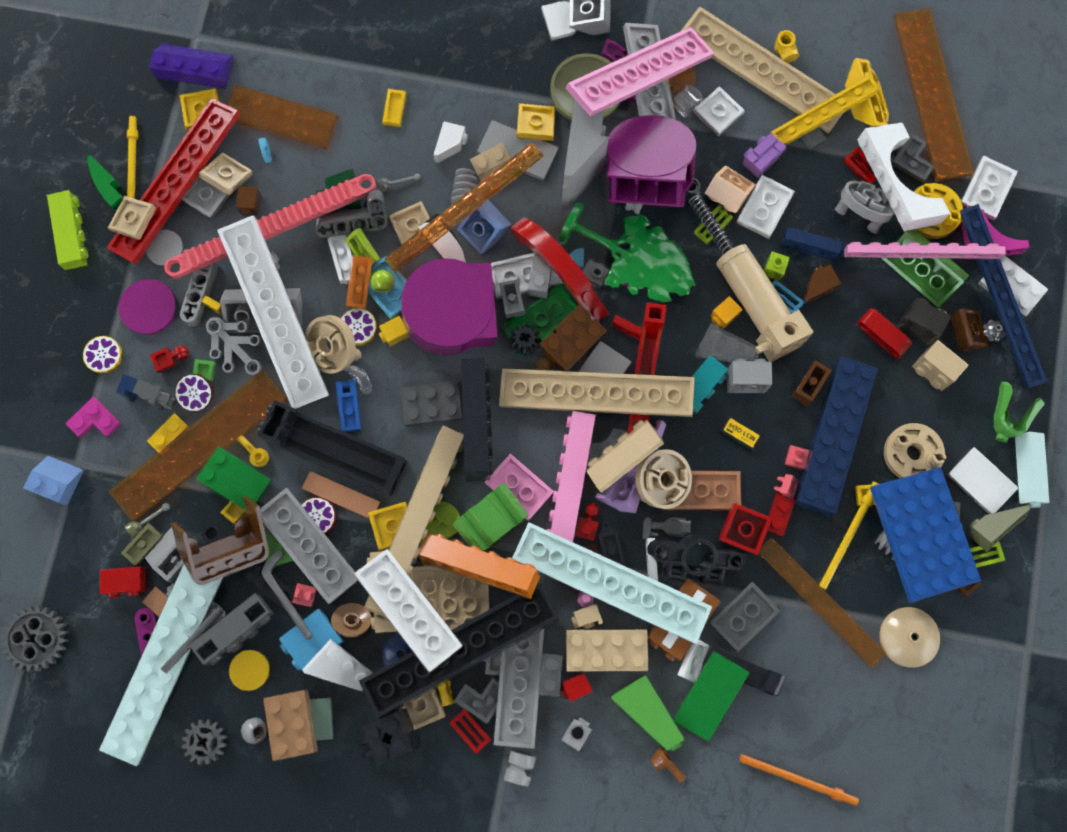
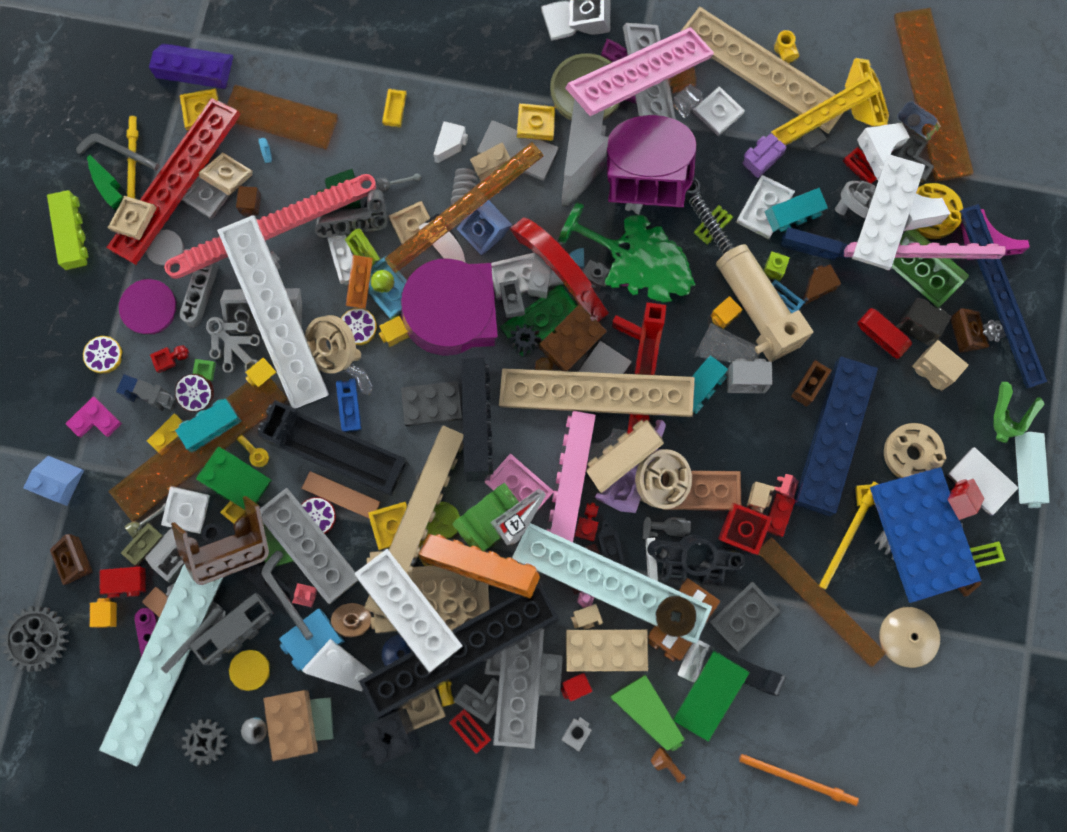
yellow tile [202,296,222,316] -> none
light grey wheel [504,751,536,786] -> none
light nougat slope [705,165,756,213] -> none
tile [719,415,763,452] -> none
coral tile [785,445,809,470] -> none
white plate [961,156,1018,221] -> none
slope [968,505,1031,552] -> none
white plate [978,255,1048,318] -> none
none -> reddish brown slope [50,534,93,585]
none -> dark grey piece [76,134,160,171]
none -> light orange brick [90,598,117,628]
none -> white tile [161,486,210,534]
none -> teal brick [175,398,242,453]
none -> yellow brick [245,357,276,387]
none -> light grey slope [490,489,546,546]
none -> dark brown plate [655,596,696,637]
none -> tan brick [747,482,775,514]
none -> teal brick [764,188,828,232]
none -> white plate [852,154,925,270]
none -> sand blue piece [897,102,941,142]
none -> brick [948,478,985,520]

